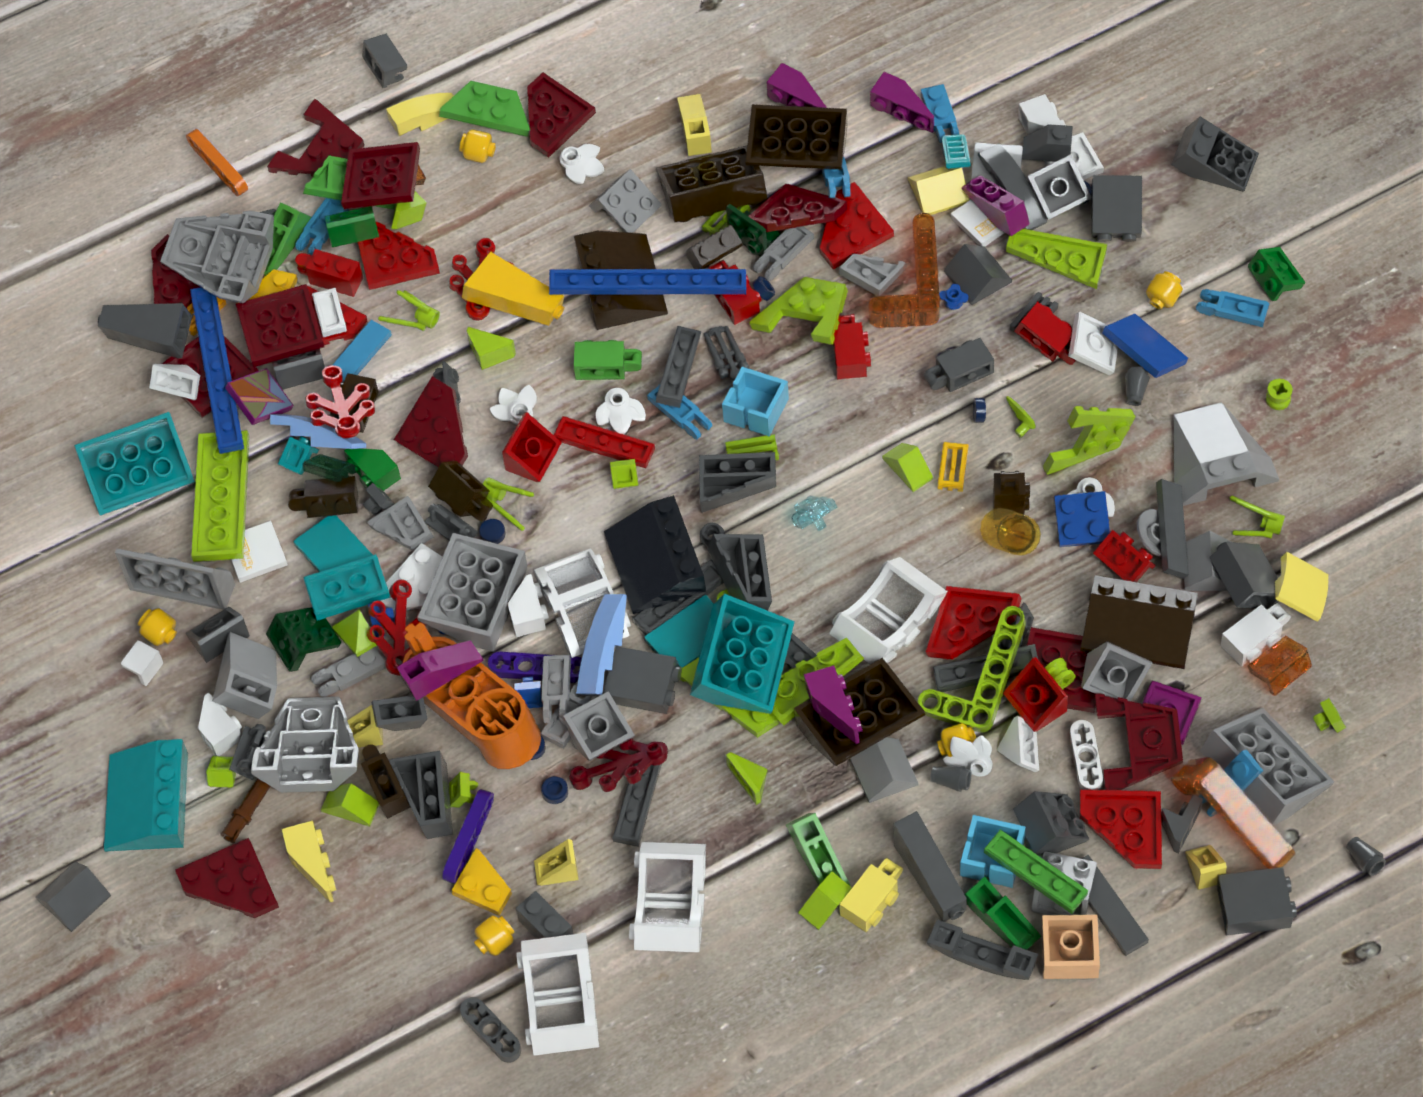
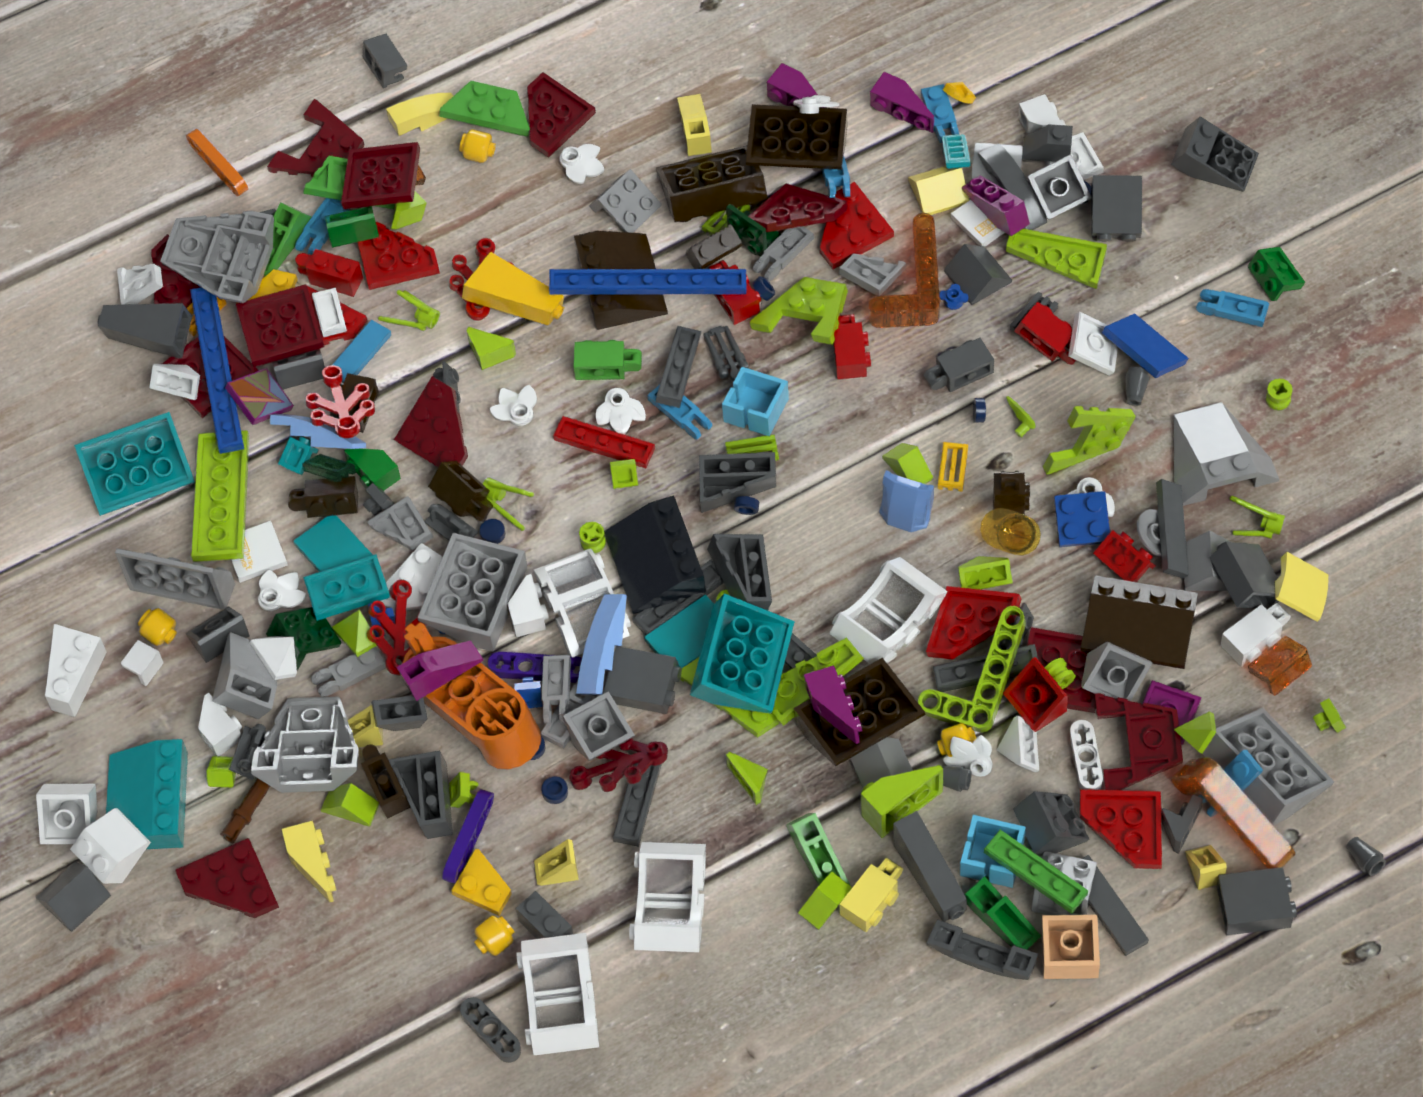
red slope [502,412,562,482] -> none
dark grey plate [700,522,725,547] -> none
clear light blue piece [791,495,838,531] -> none
yellow head [1146,271,1183,310] -> none
none -> white slope [36,784,97,844]
none -> white wedge [45,624,107,717]
none -> white slope [70,808,151,884]
none -> white wing [117,264,163,305]
none -> white slope [249,636,297,680]
none -> white plate [258,570,306,611]
none -> lime wheel [579,522,606,553]
none -> dark blue tile [734,496,760,515]
none -> white plate [793,95,839,114]
none -> lime slope [861,765,943,838]
none -> medium blue slope [879,470,934,532]
none -> yellow tile [943,82,976,104]
none -> lime slope [958,556,1013,590]
none -> lime slope [1174,711,1216,754]

